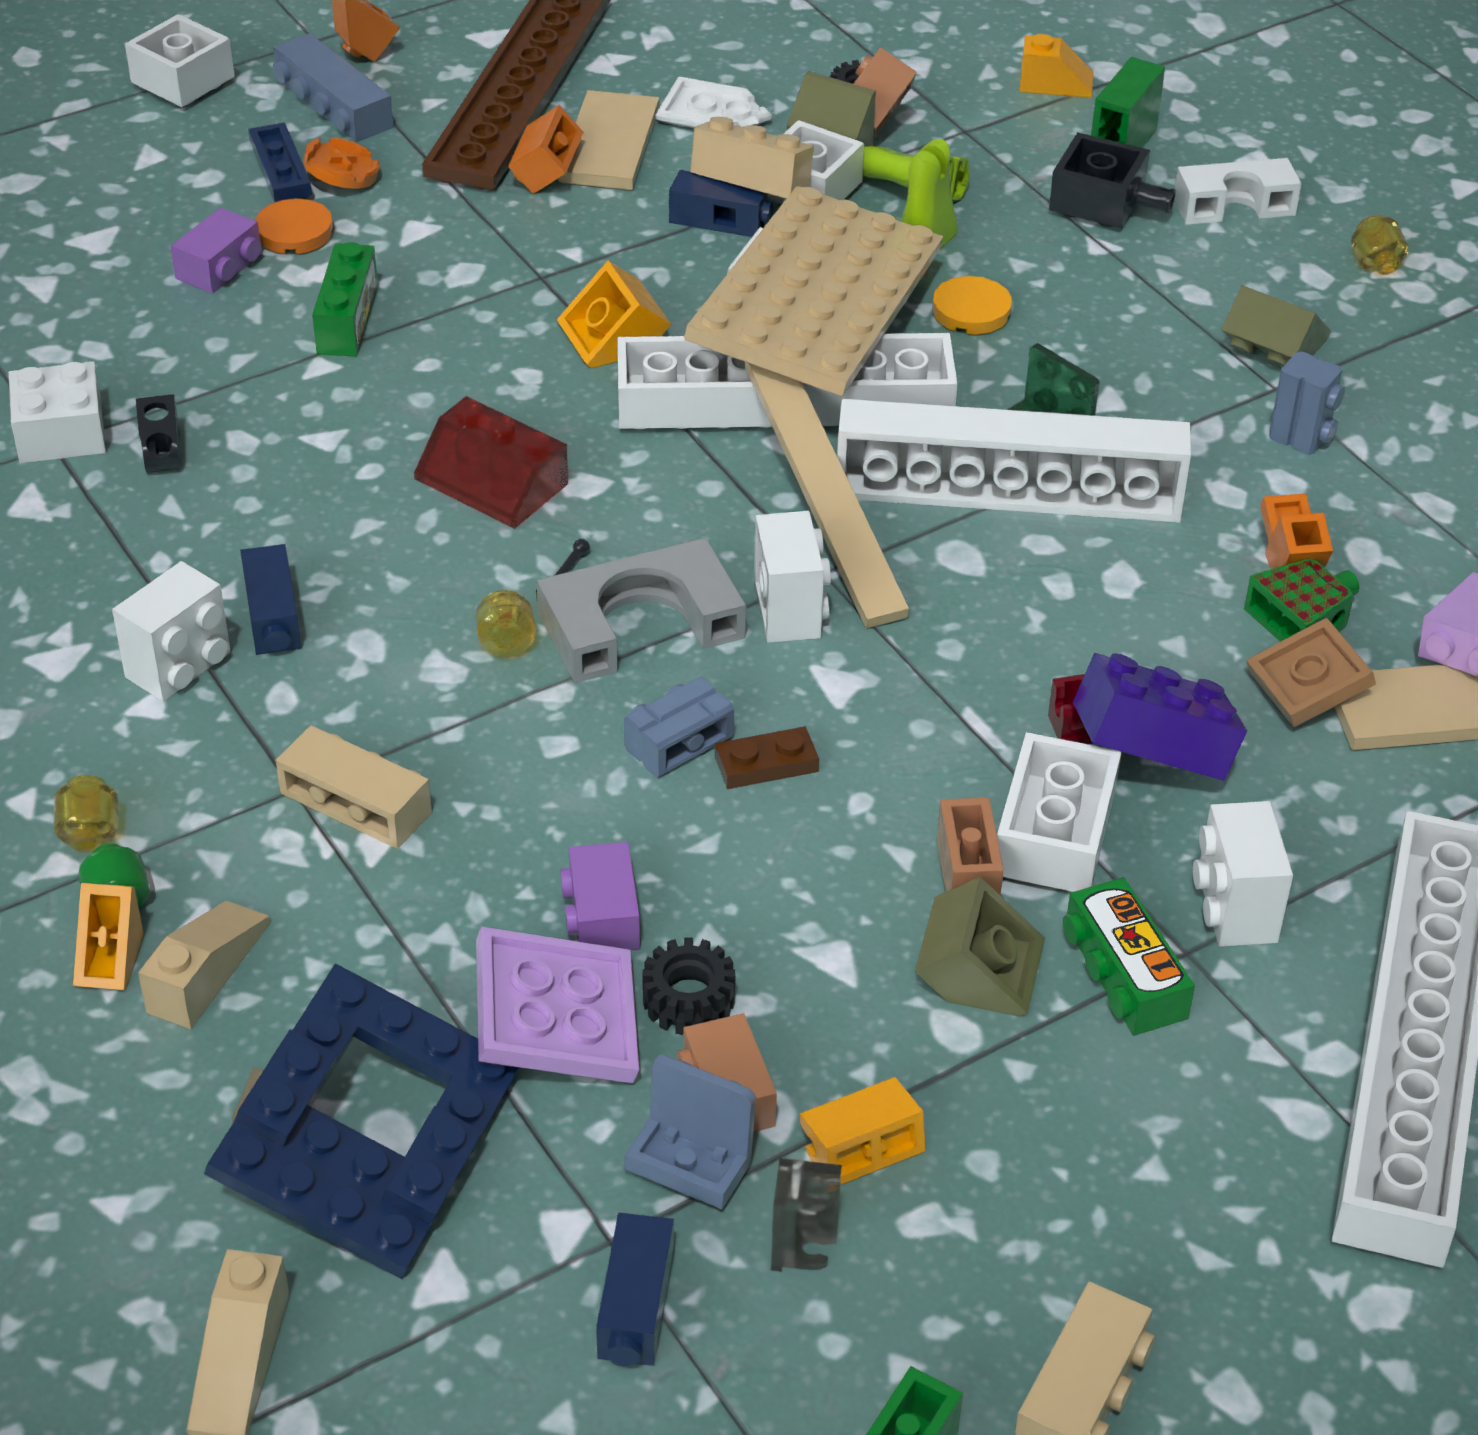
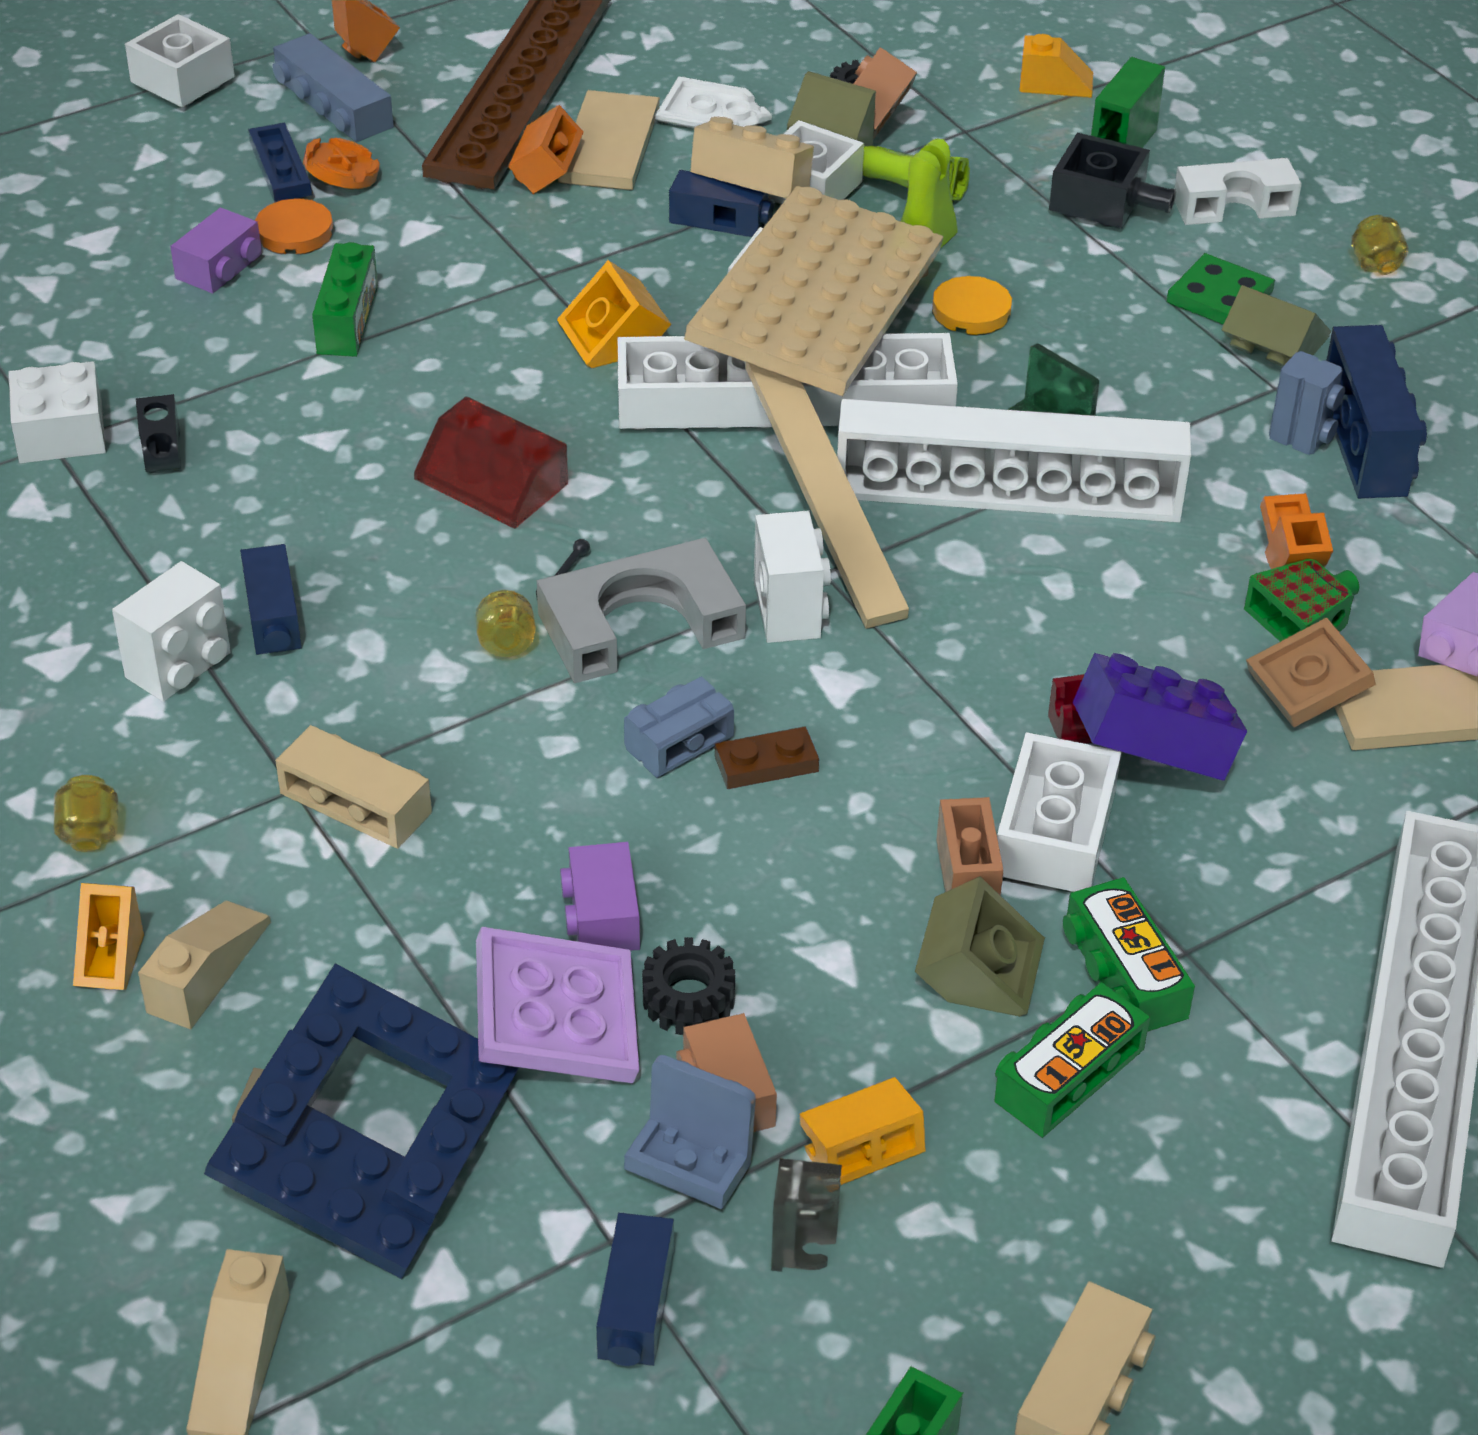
green head [78,844,150,911] -> none
white brick [1193,801,1293,947] -> none
none -> brick [994,982,1150,1138]
none -> green tile [1166,253,1275,325]
none -> dark blue brick [1326,325,1427,499]

